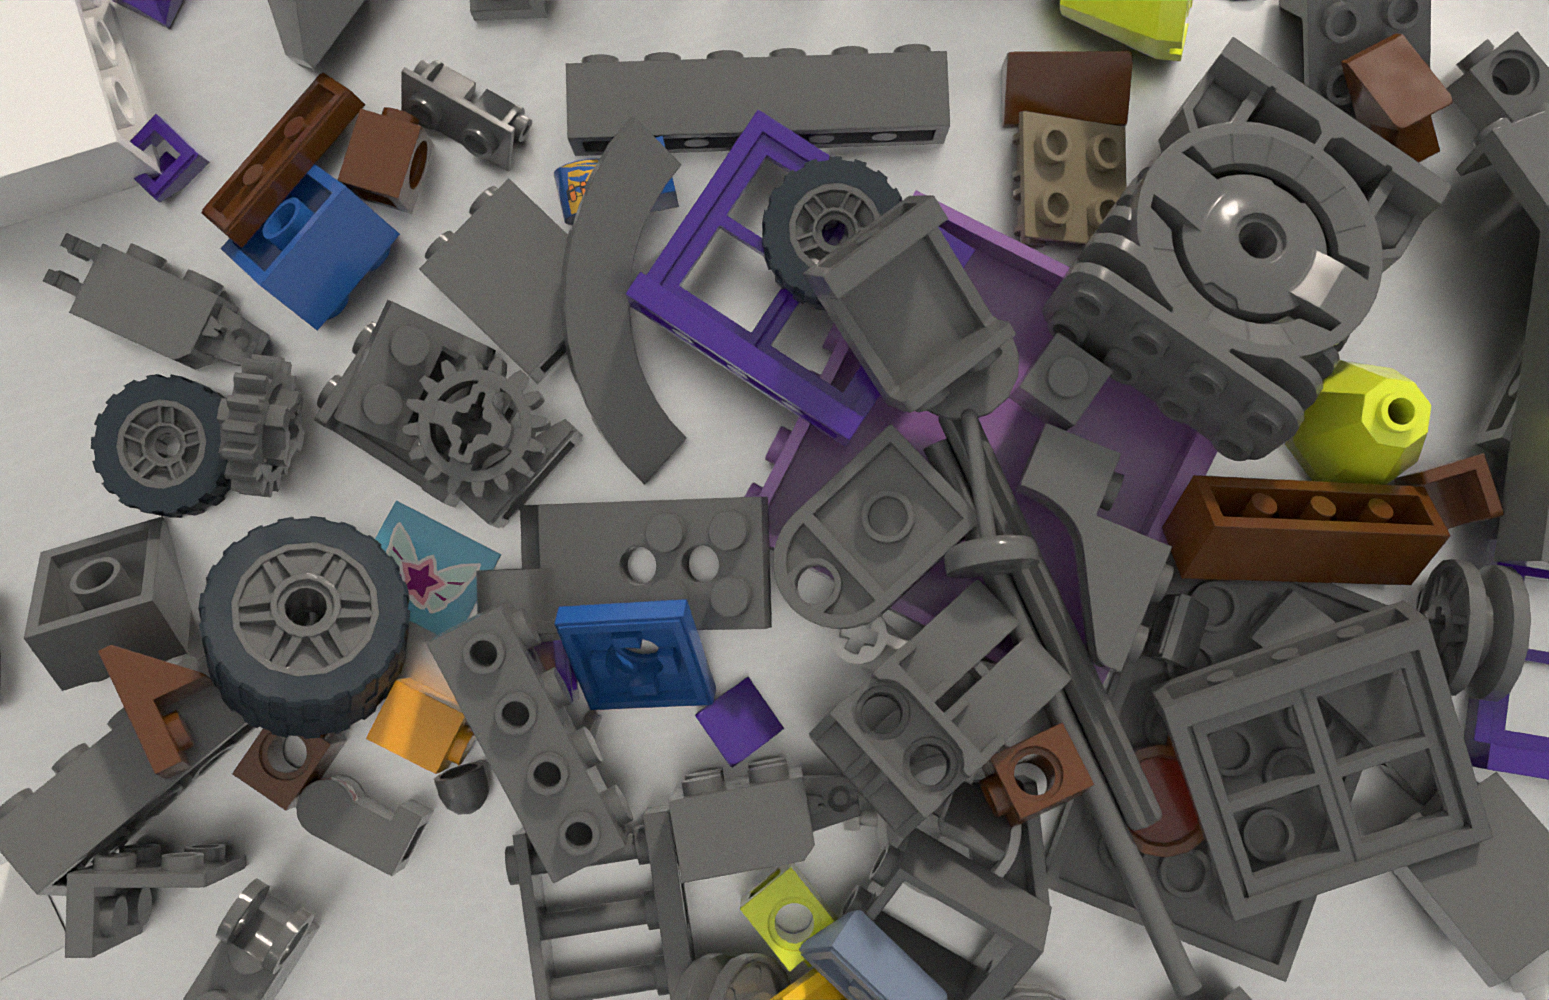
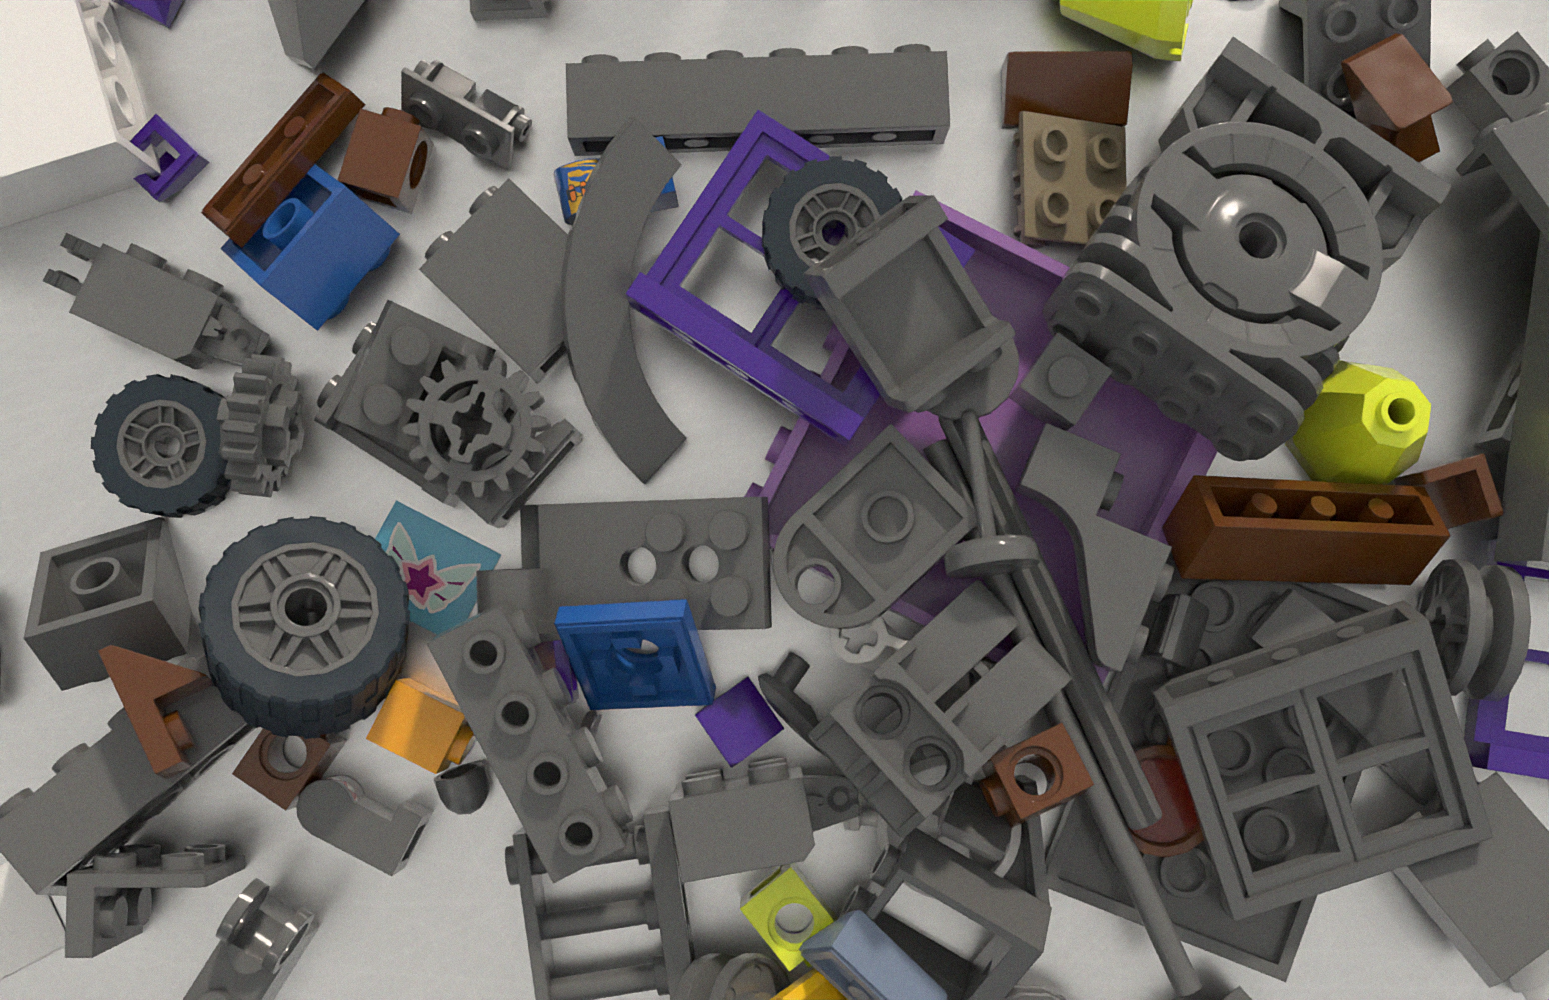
none -> dark grey bar [758,652,825,756]

